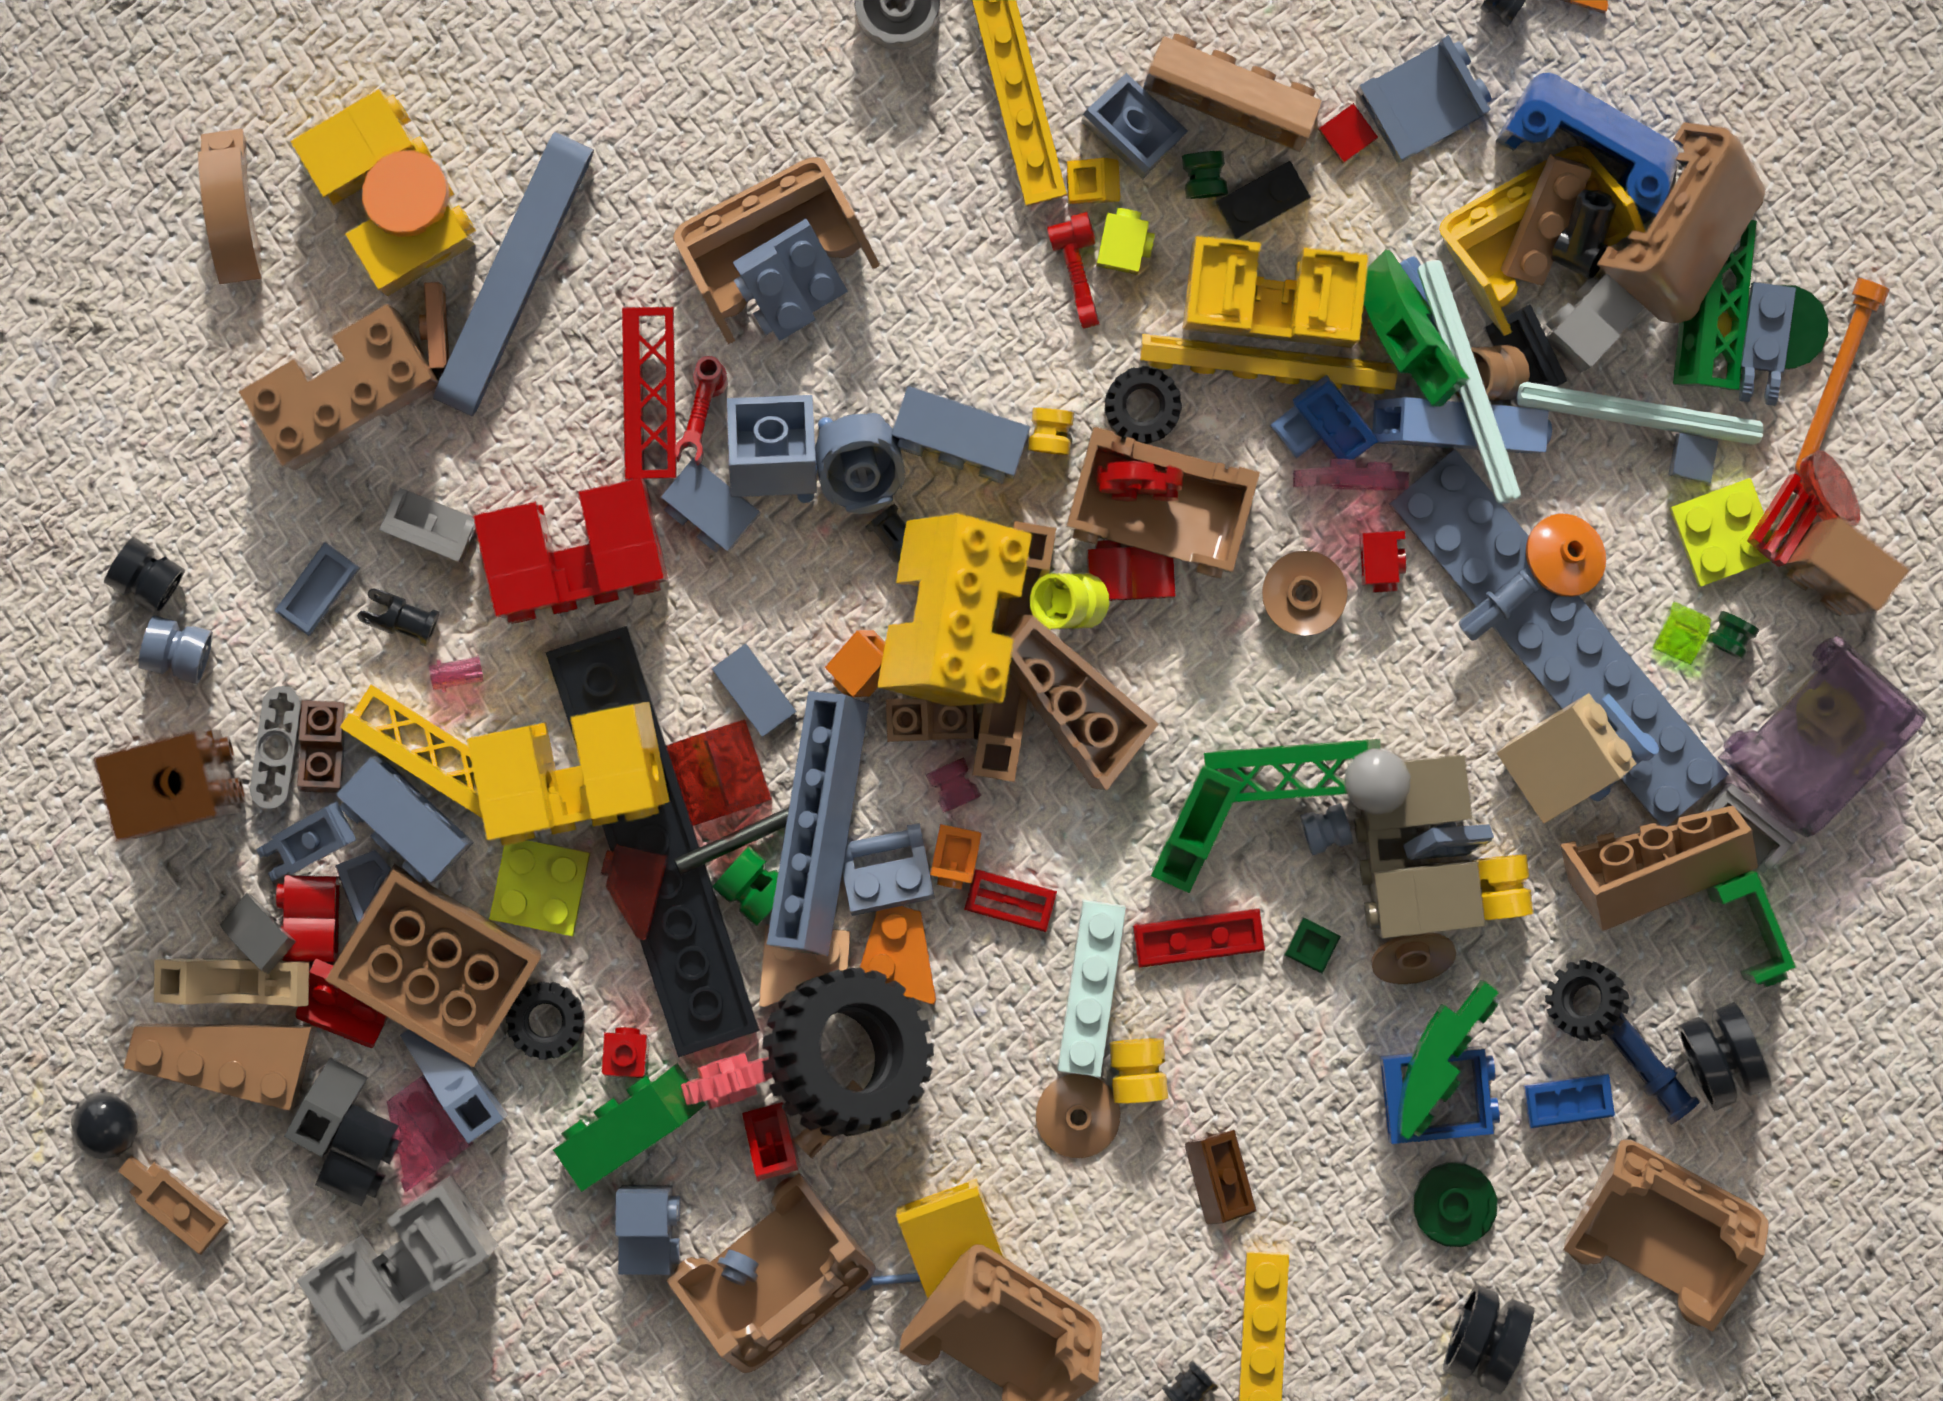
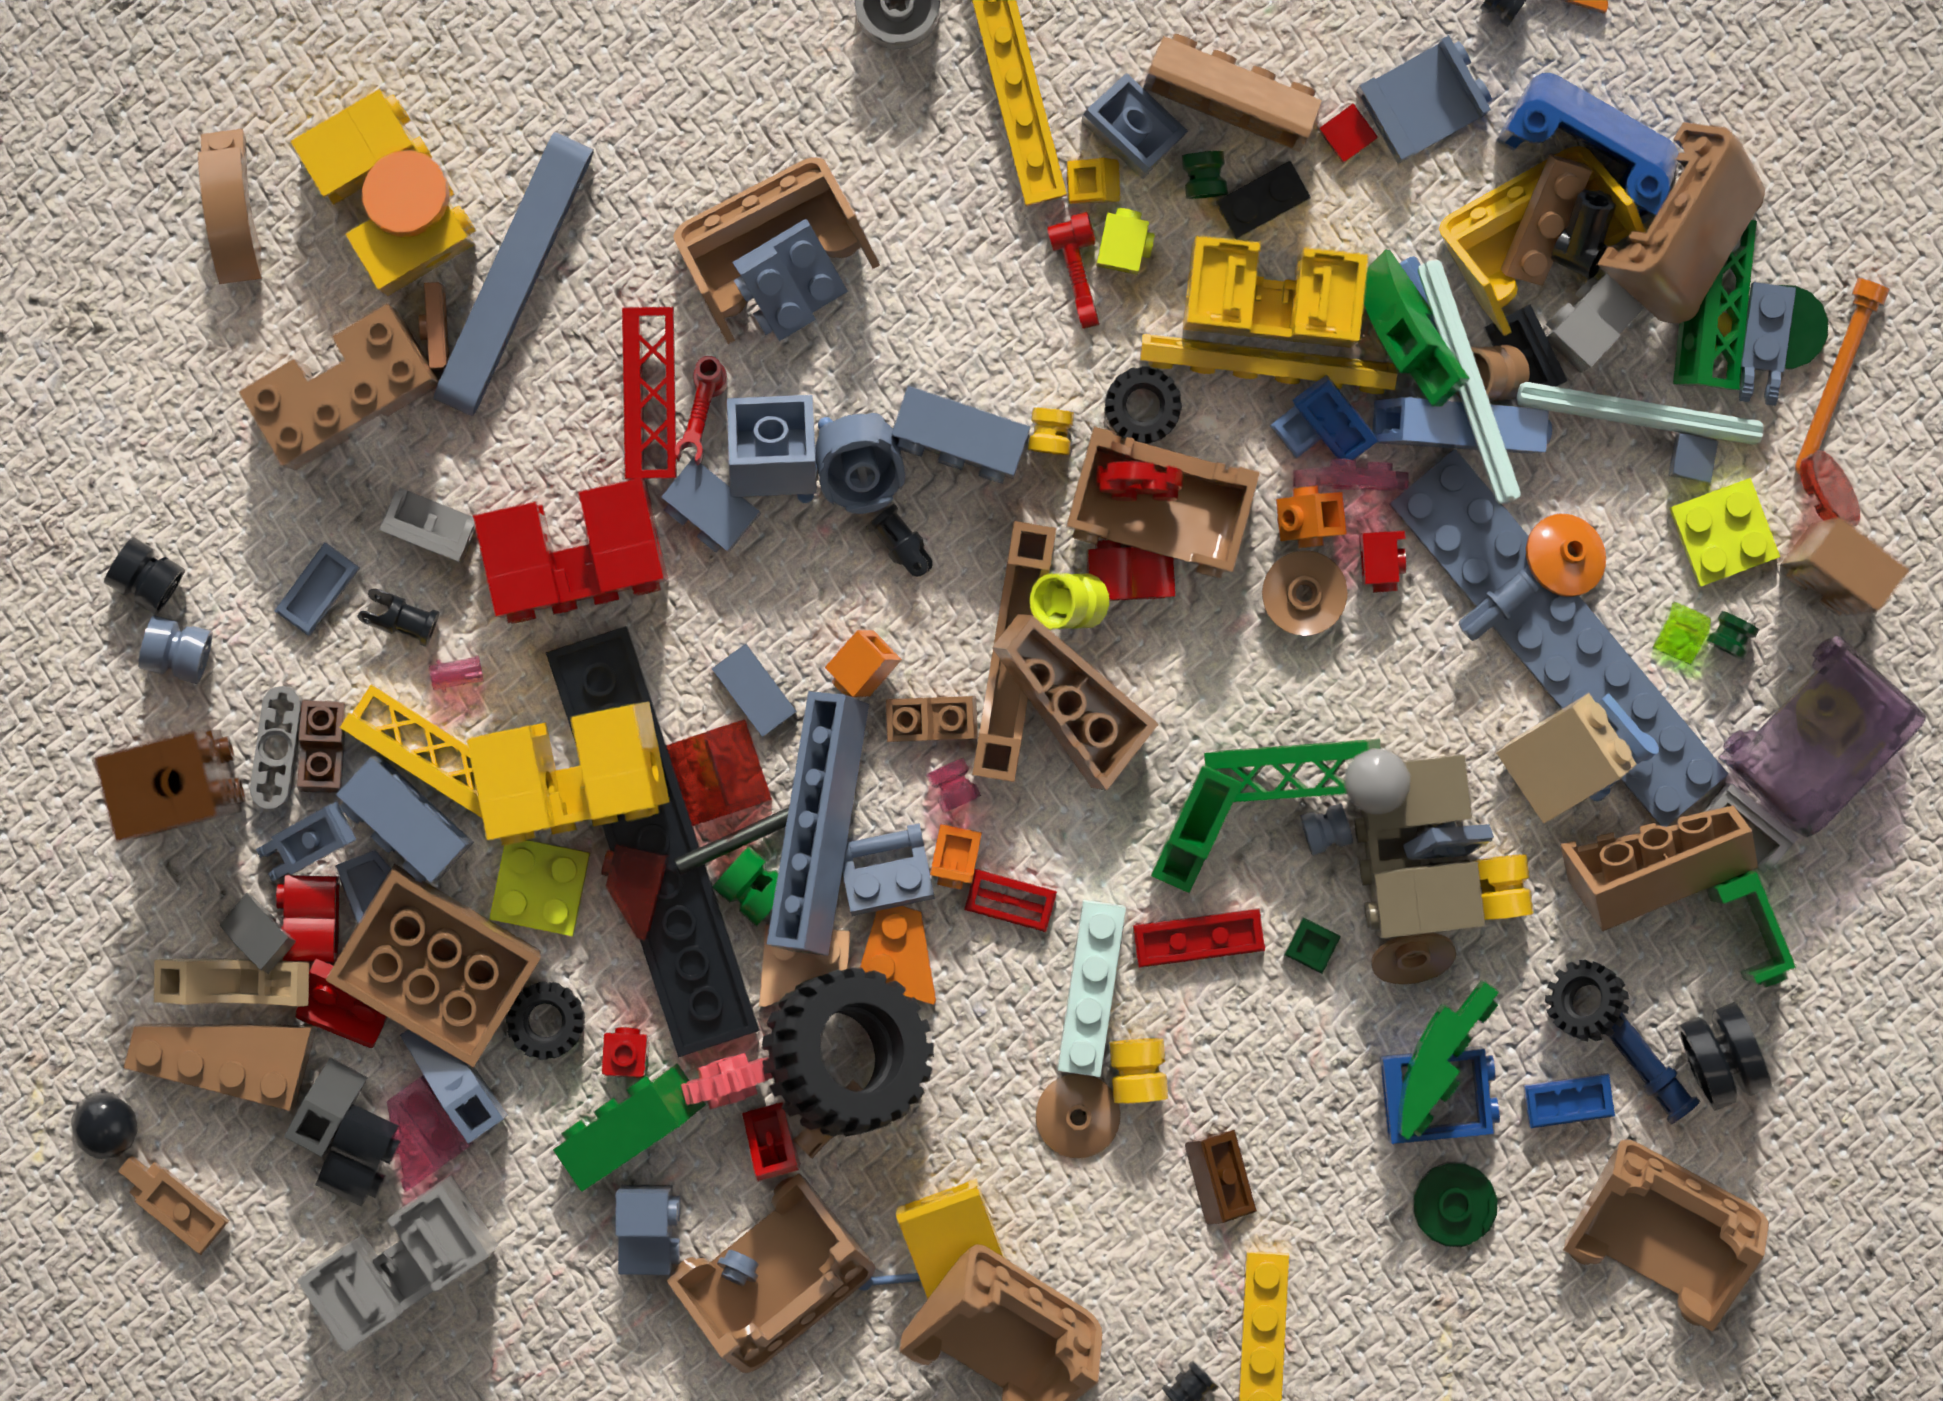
yellow piece [877,513,1032,706] -> none
black wheel [1443,1284,1534,1394] -> none
red tile [1747,473,1827,567] -> none
none -> orange brick [1276,486,1347,548]

